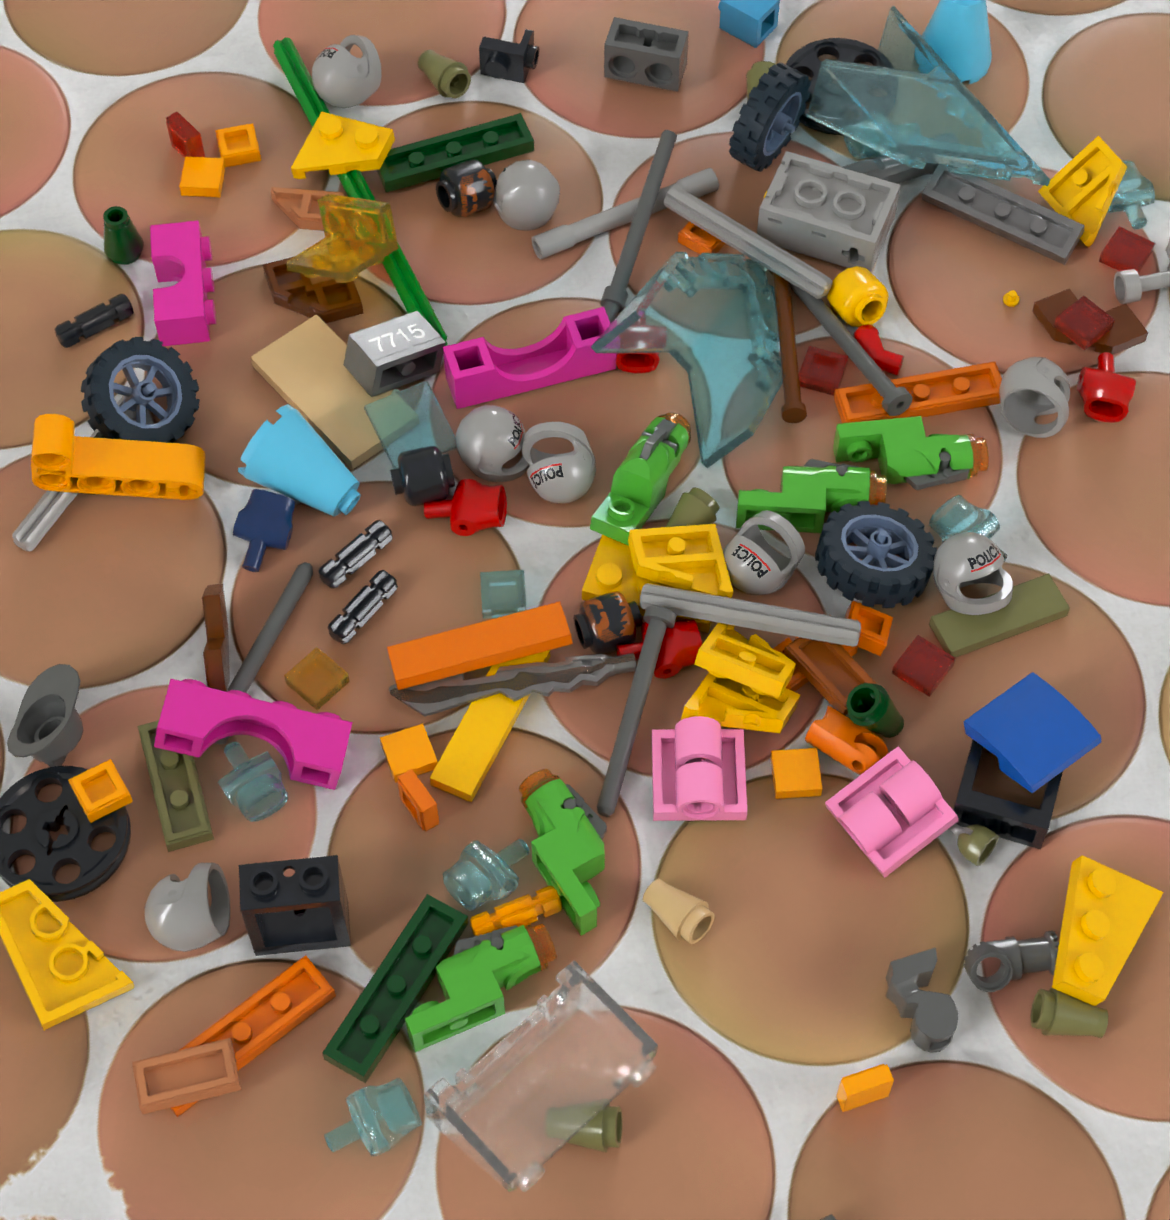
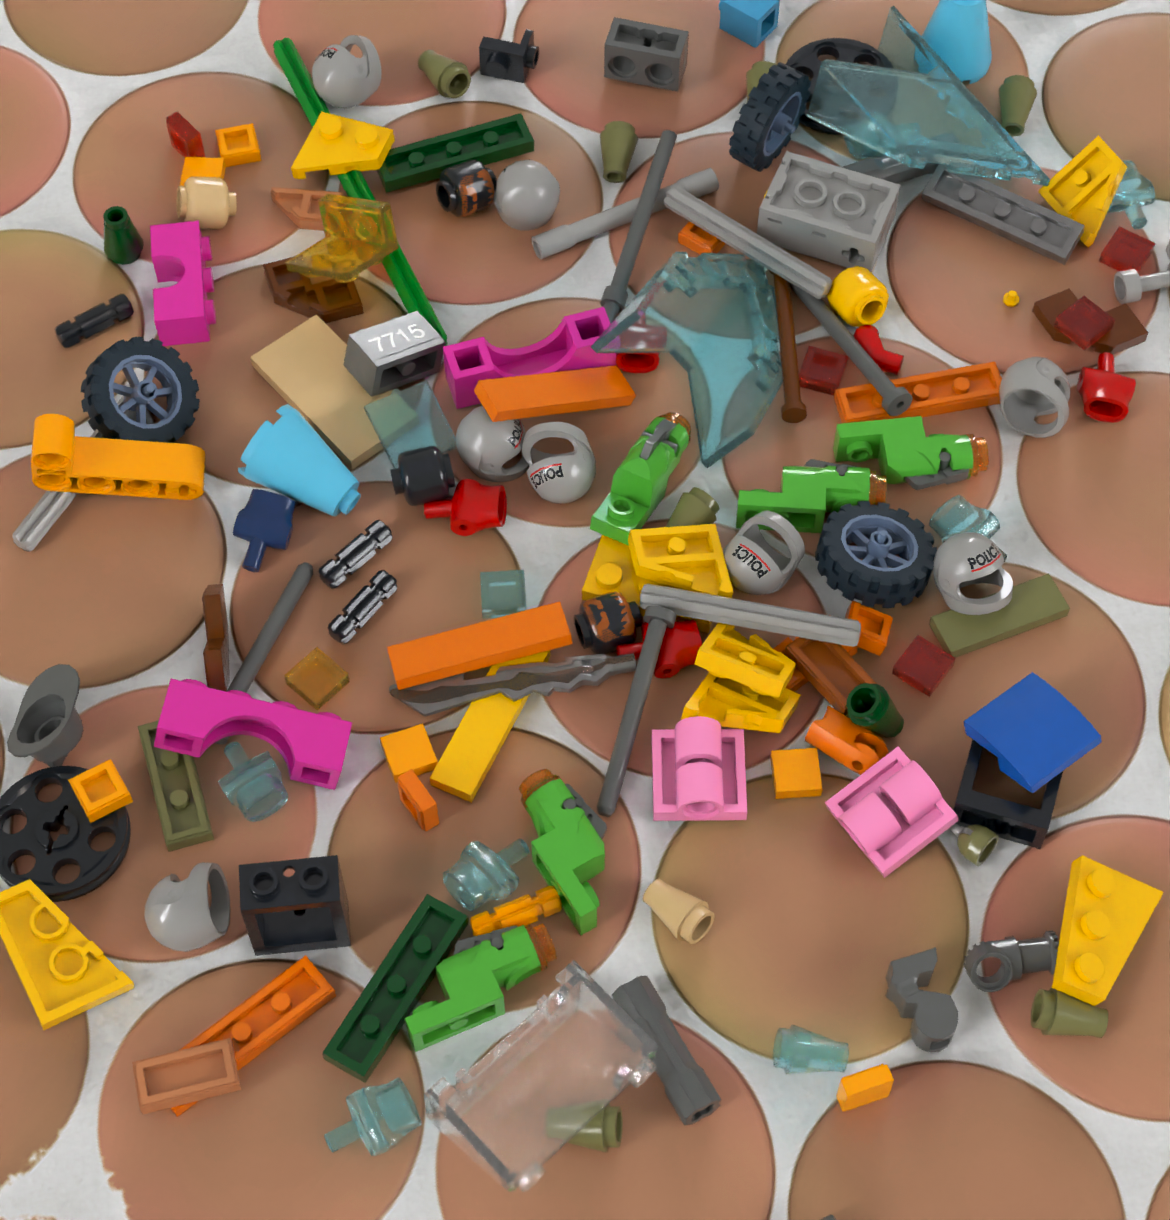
none -> tan head [176,176,237,230]
none -> orange tile [474,365,636,422]
none -> olive cone [600,121,638,183]
none -> dark grey axle [611,976,721,1126]
none -> clear light blue cone [773,1024,849,1074]
none -> olive cone [998,75,1037,136]

